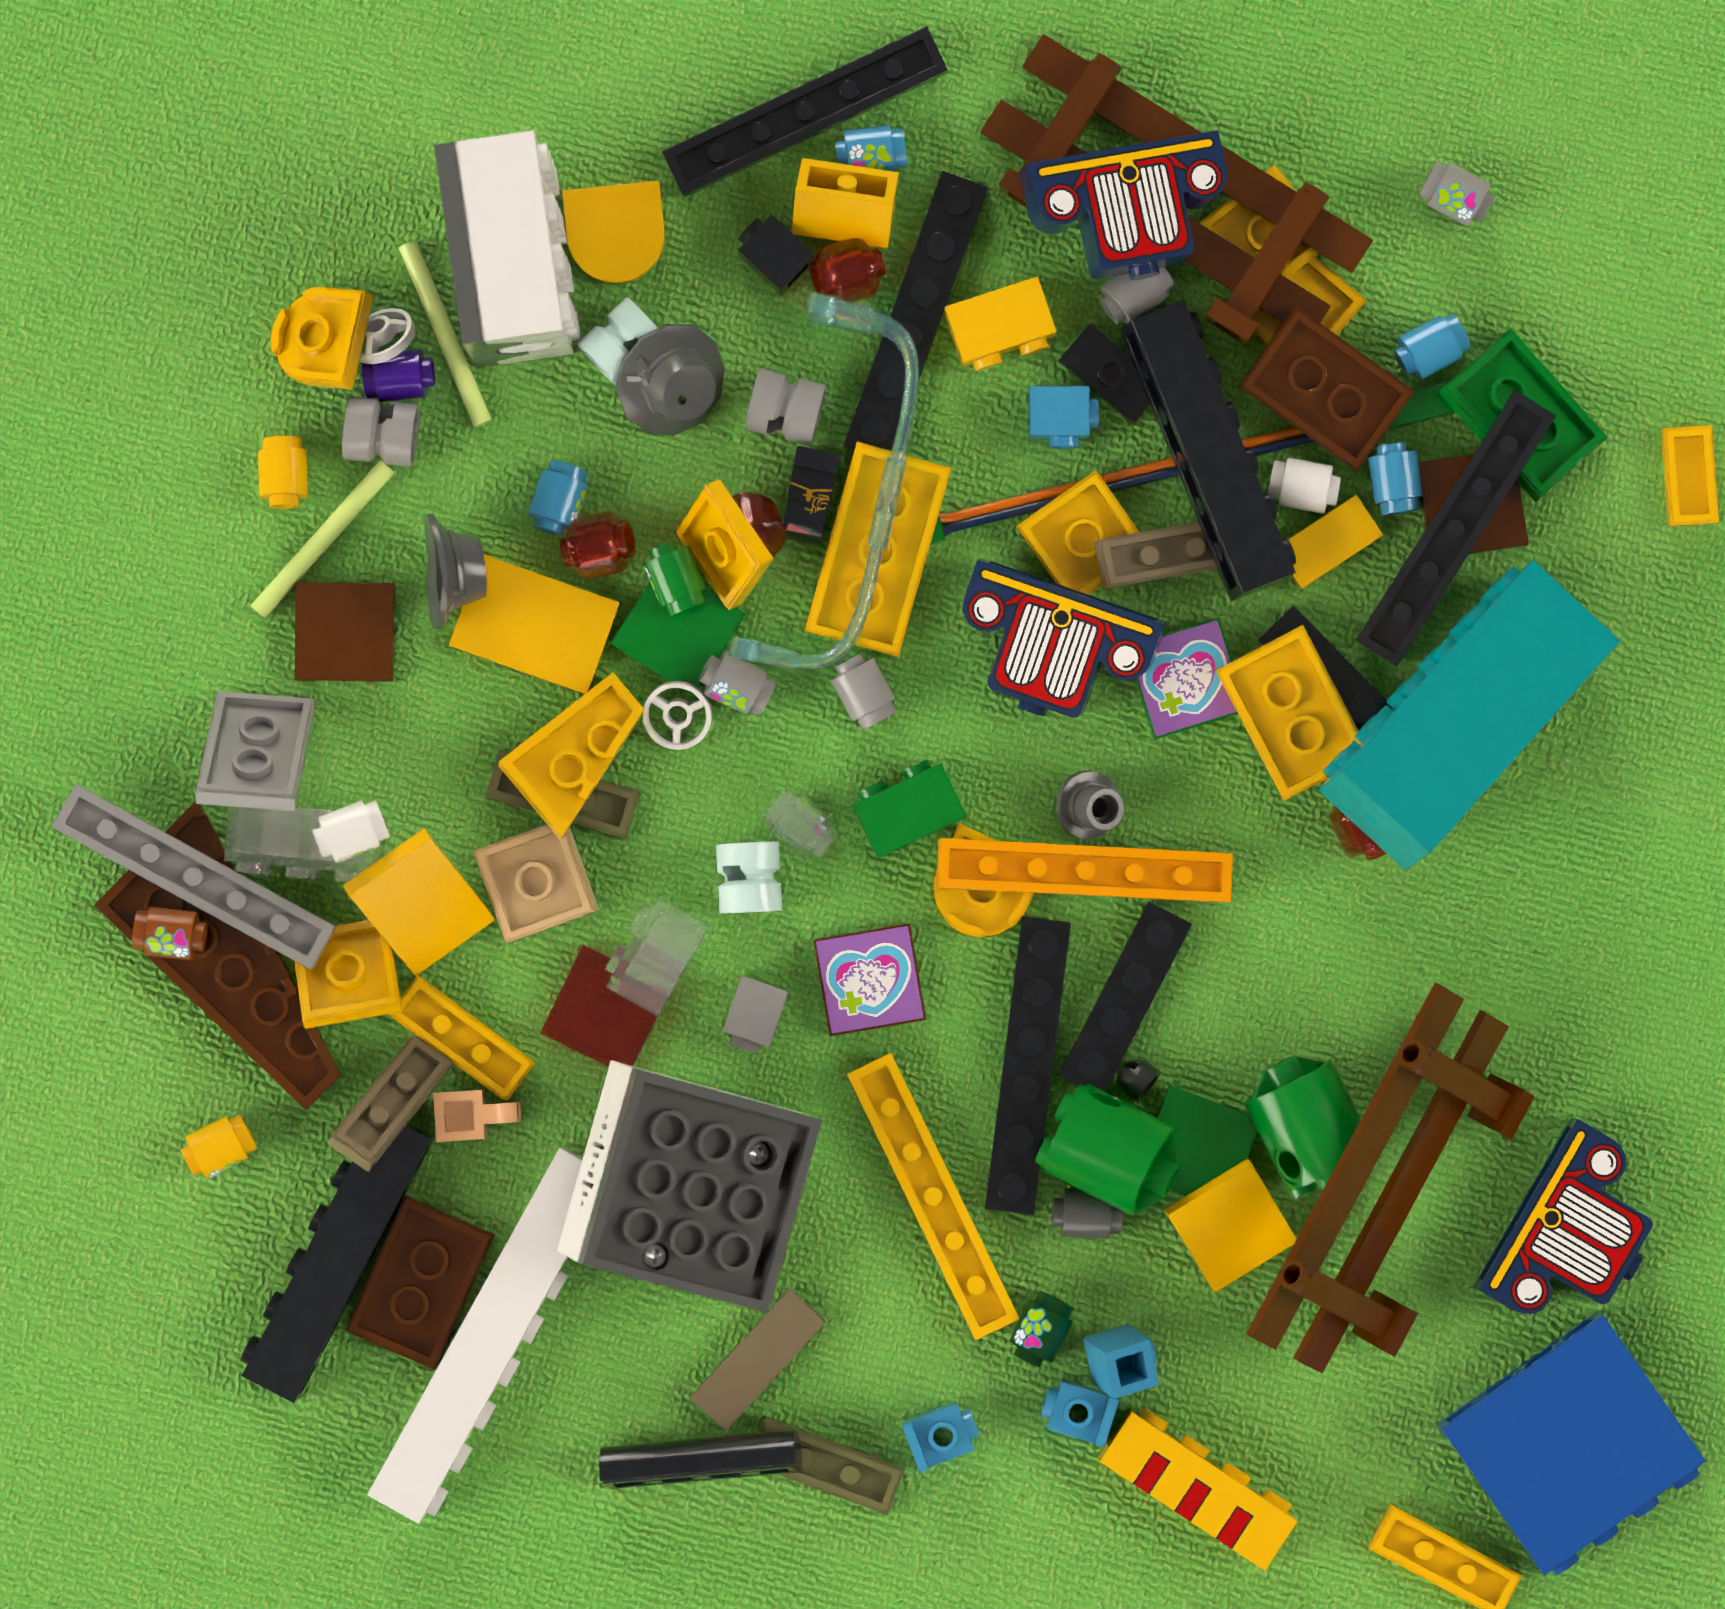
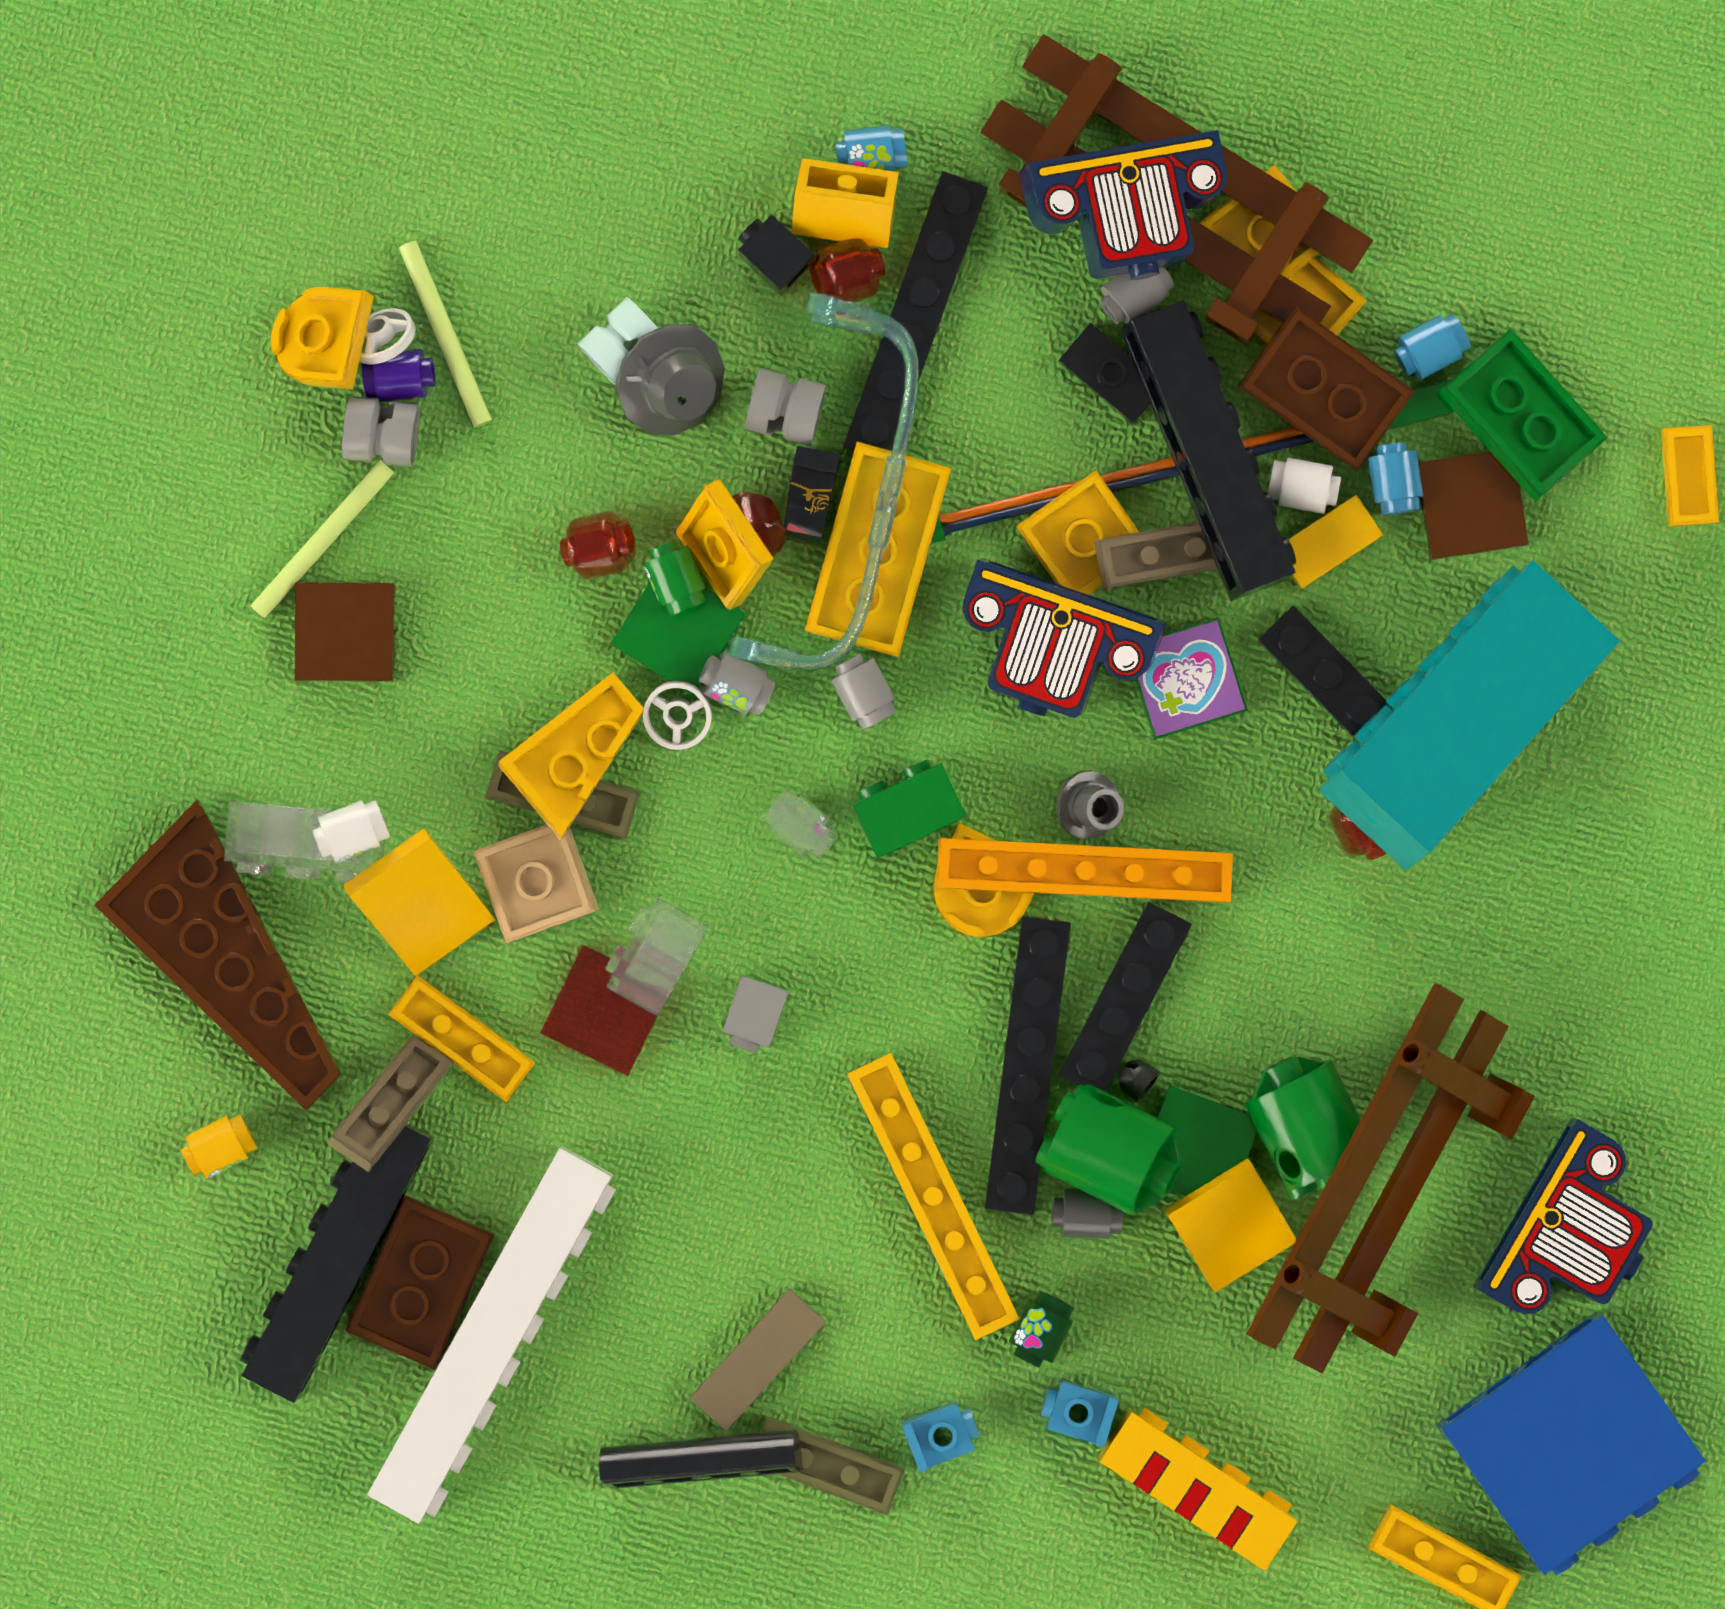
light grey plate [52,784,337,970] -> none
dark orange brick [132,907,207,961] -> none
light grey tile [195,691,315,812] -> none
yellow brick [258,436,308,509] -> none
yellow tile [294,920,402,1029] -> none
dark grey hat [424,513,487,630] -> none
light nougat plate [433,1089,522,1142] -> none
white piece [434,130,581,368] -> none
yellow tile [448,555,620,694] -> none
dark azure brick [528,460,589,536] -> none
dark grey piece [557,1060,822,1312] -> none
yellow tile [562,181,665,285] -> none
black plate [662,26,948,198] -> none
light aqua wheel [716,841,782,914] -> none
tile [813,923,926,1036] -> none
yellow brick [944,276,1056,372] -> none
dark azure brick [1029,386,1099,449] -> none
dark azure brick [1083,1324,1159,1399] -> none
yellow tile [1216,625,1360,801] -> none
black plate [1356,390,1557,666] -> none
light grey brick [1418,161,1495,227] -> none

